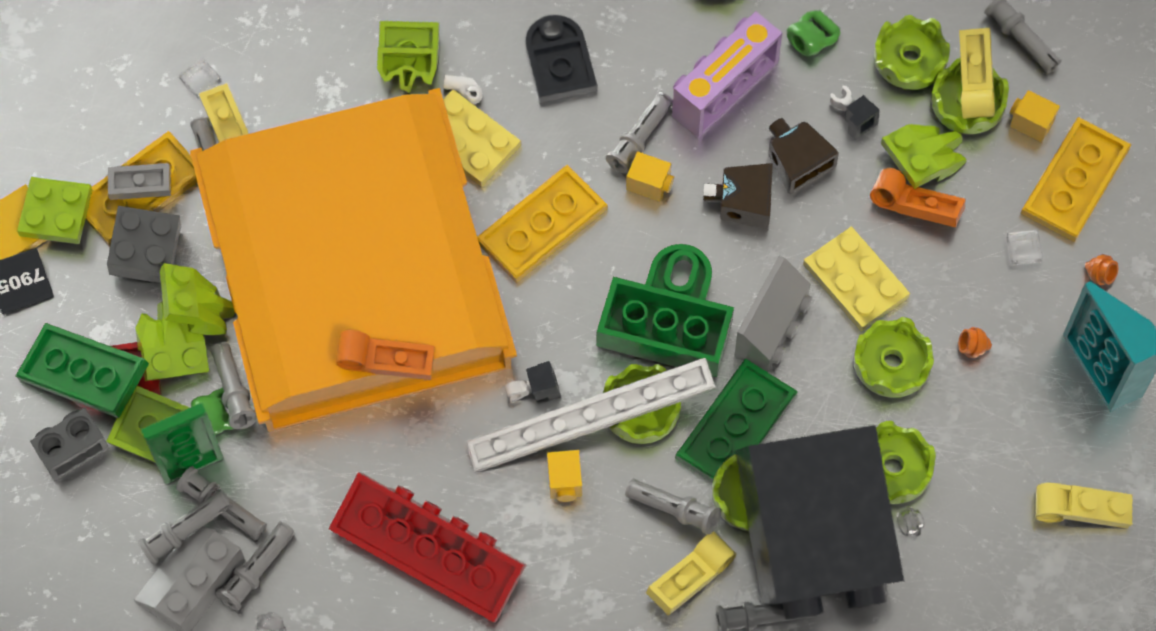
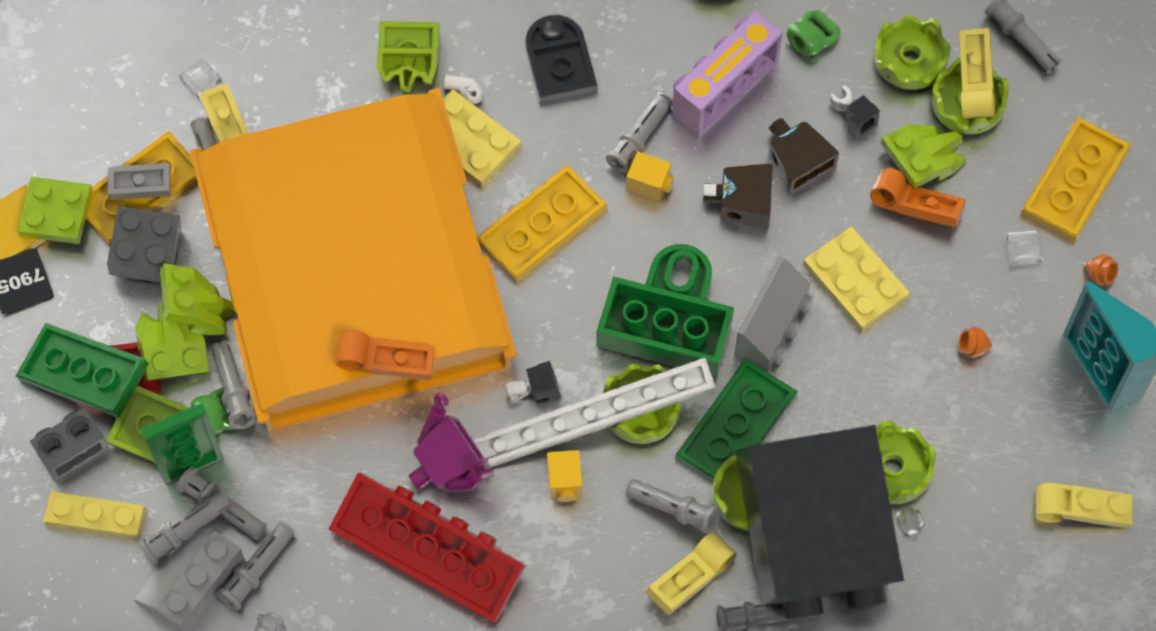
lime plate [854,317,934,398] -> none
yellow brick [1009,90,1060,143] -> none
none -> light yellow plate [43,491,146,540]
none -> magenta torso [409,393,494,492]

